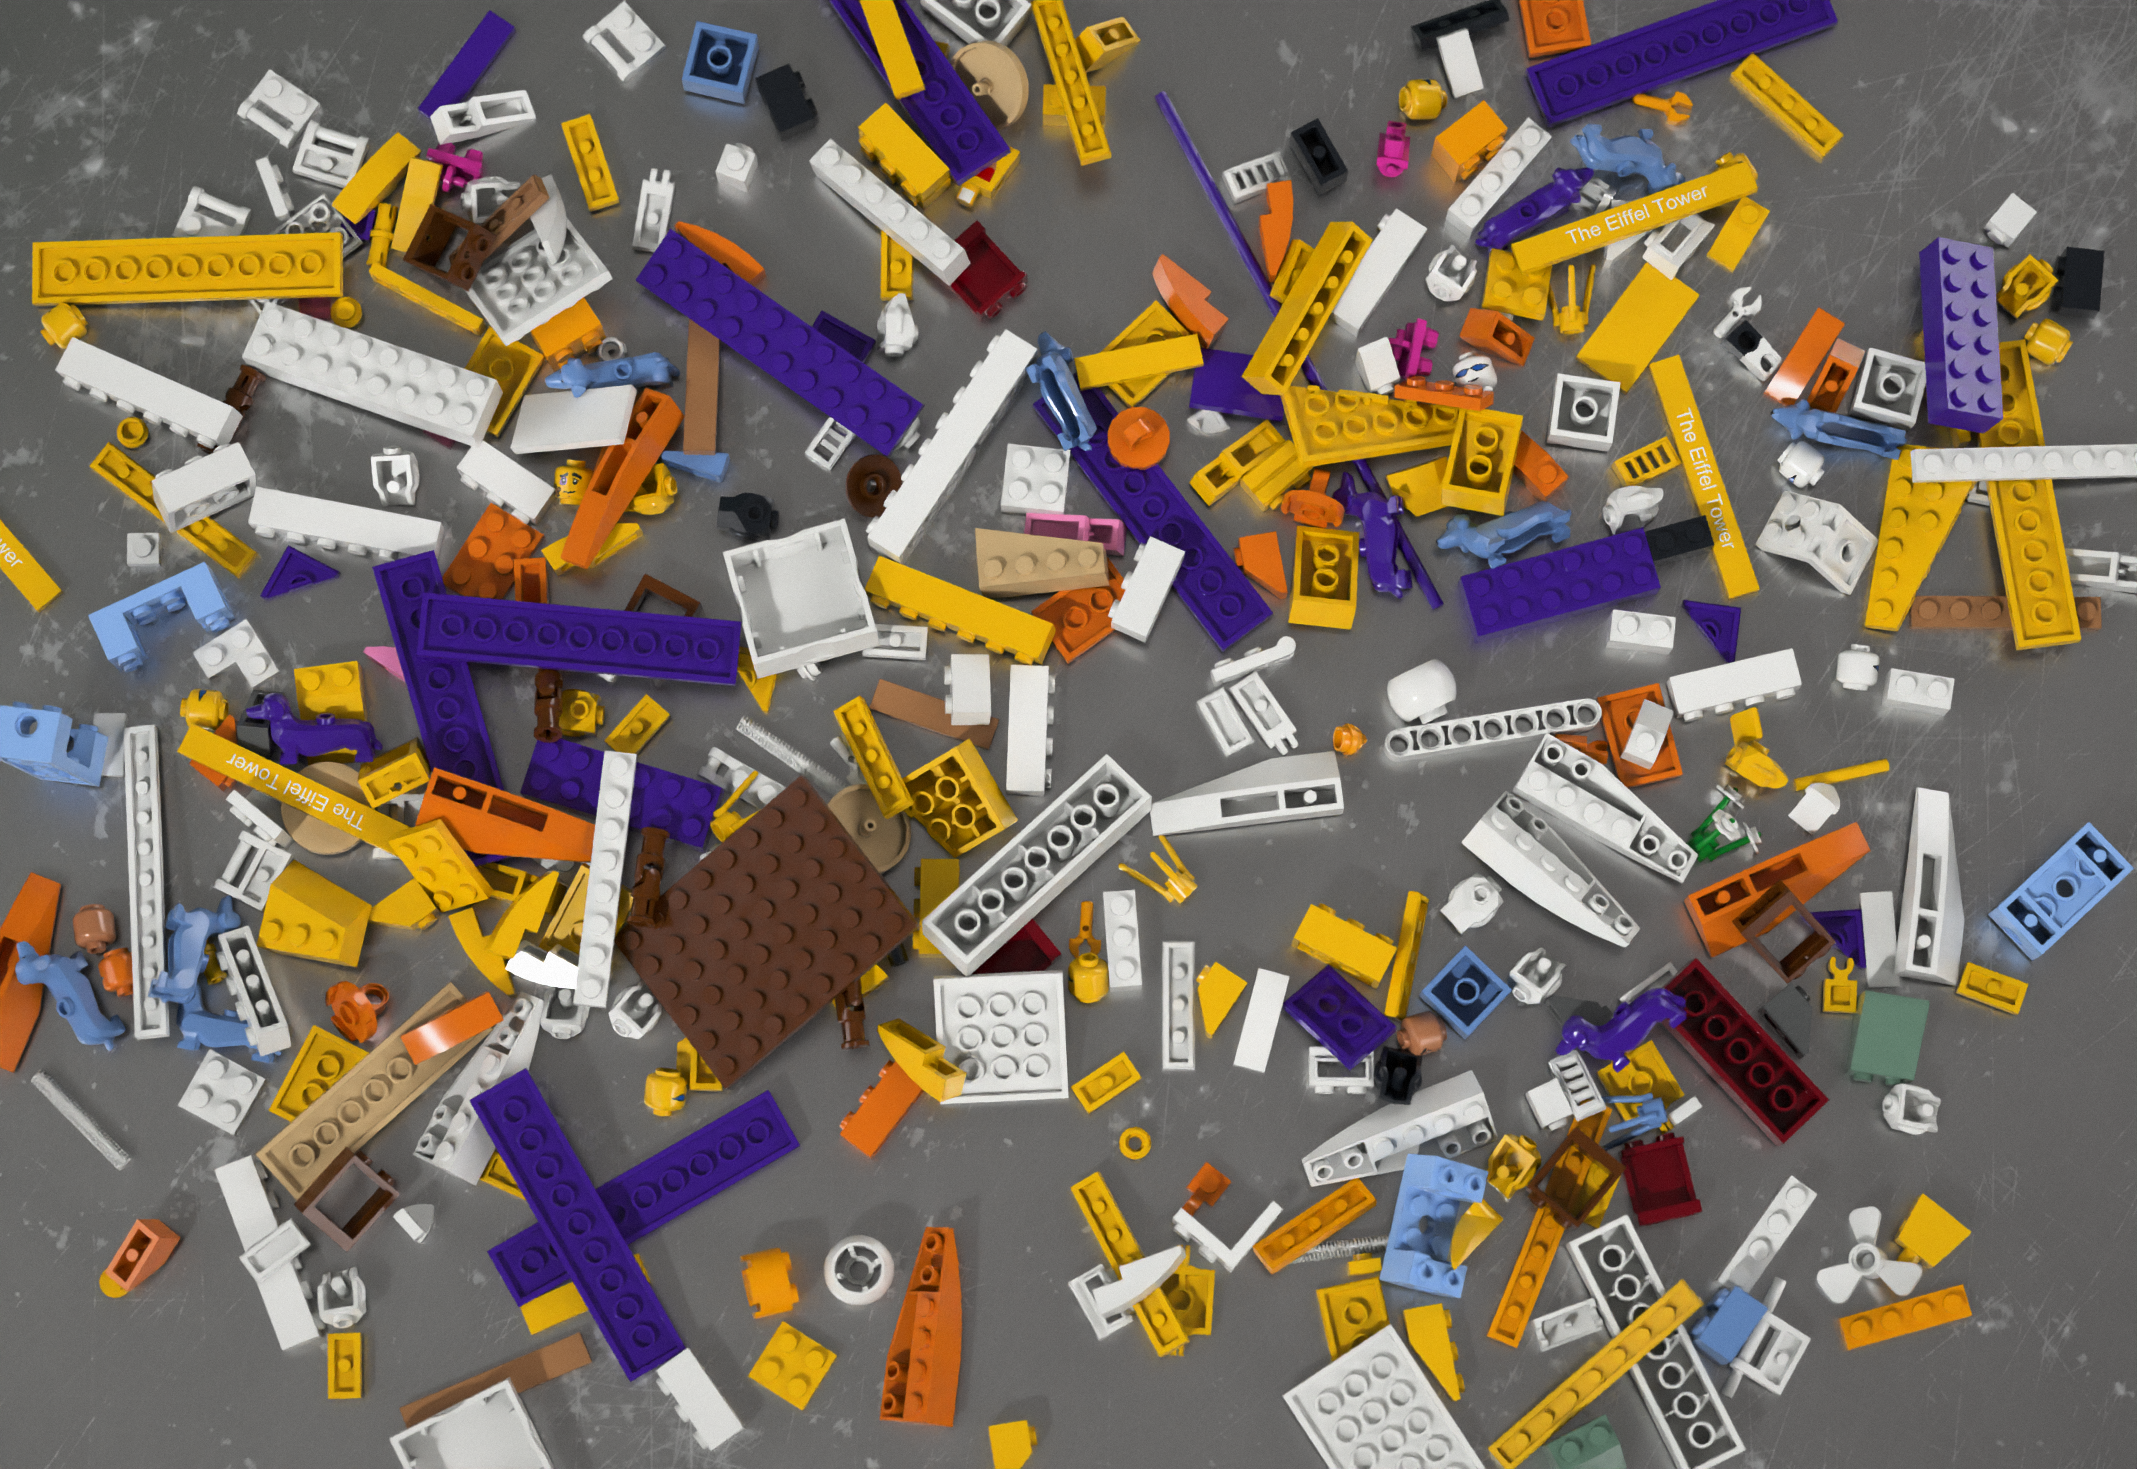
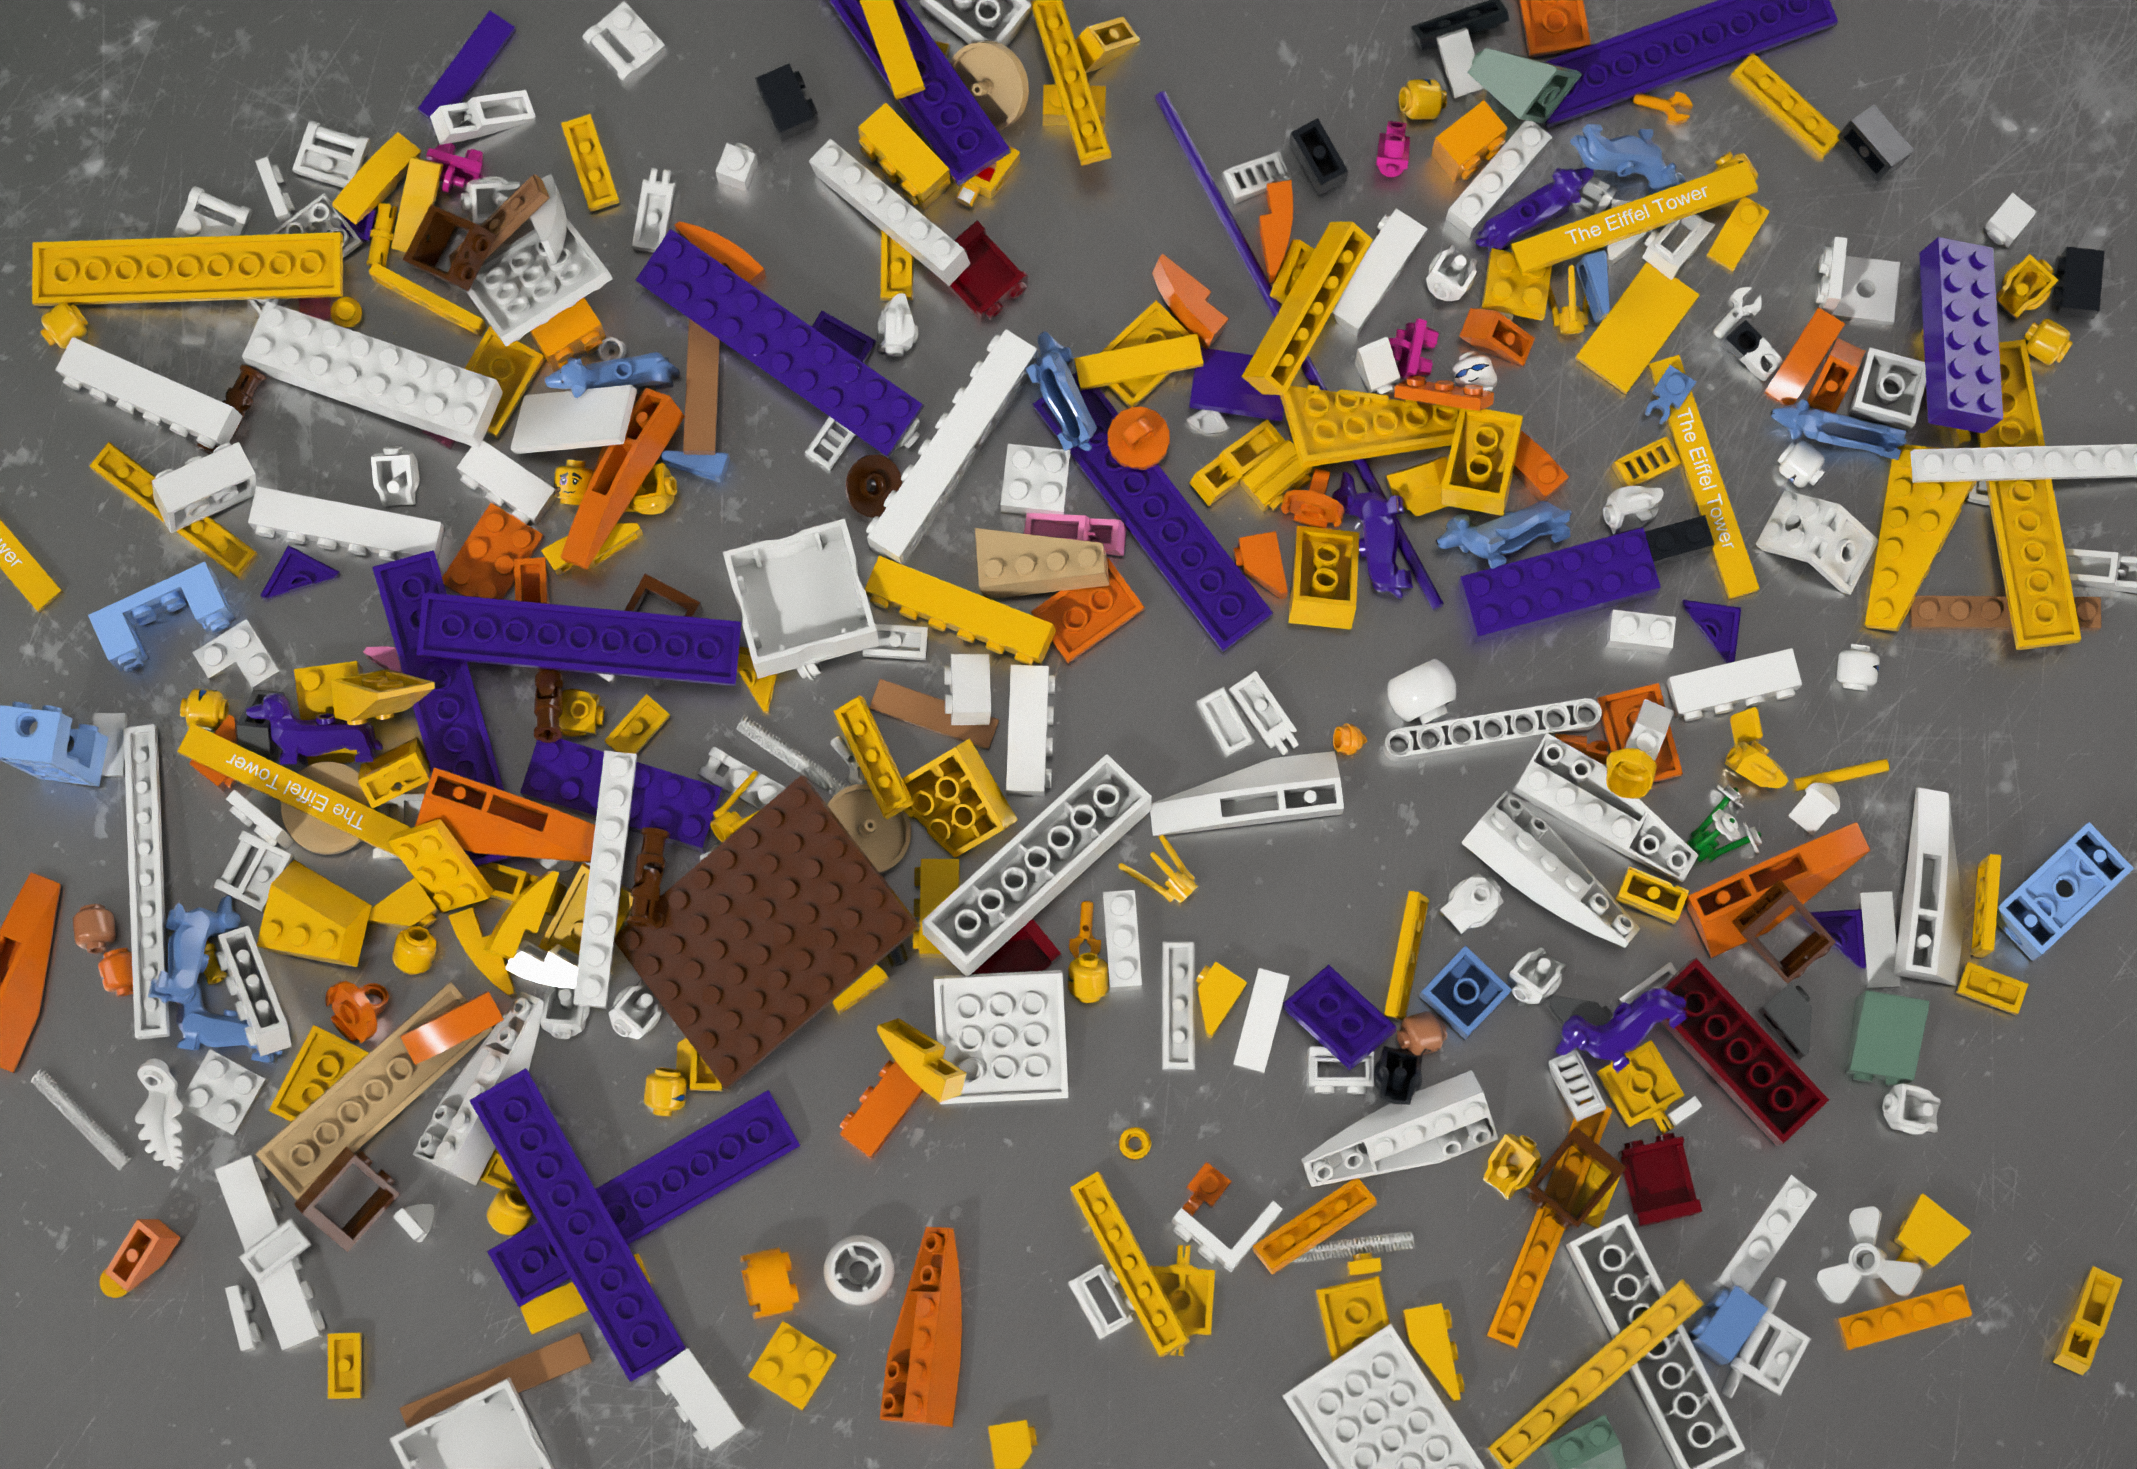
medium blue animal [15,941,126,1051] -> none
yellow plate [117,417,149,448] -> none
white plate [127,533,161,567] -> none
white plate [237,69,322,149] -> none
white hand [317,1266,366,1328] -> none
medium blue brick [682,21,759,104] -> none
black hand [717,492,779,540] -> none
reddish brown piece [835,977,870,1050] -> none
yellow plate [1071,1051,1142,1115] -> none
white slope [1092,1246,1186,1319] -> none
white brick [1108,536,1185,643] -> none
white plate [1210,636,1296,687] -> none
yellow brick [1291,903,1397,989] -> none
light blue plate [1379,1154,1489,1298] -> none
yellow piece [1451,1199,1504,1270] -> none
white brick [1525,1078,1573,1131] -> none
white hinge [1530,1297,1603,1352] -> none
white brick [1546,374,1621,452] -> none
medium blue plant [1601,1093,1668,1151] -> none
yellow plate [1822,957,1857,1014] -> none
white brick [1881,668,1955,716] -> none
none -> white plant [135,1059,183,1170]
none -> white plate [225,1285,261,1352]
none -> yellow slope [331,669,435,725]
none -> yellow head [392,926,436,975]
none -> yellow head [487,1188,533,1236]
none -> sand green slope [1467,48,1582,124]
none -> medium blue slope [1576,250,1610,323]
none -> yellow hair [1606,748,1657,799]
none -> yellow brick [1615,866,1689,924]
none -> medium blue plate [1645,365,1696,425]
none -> white bracket [1815,237,1900,325]
none -> brick [1837,104,1915,183]
none -> yellow tile [1971,854,2001,958]
none -> yellow slope [2053,1266,2123,1375]

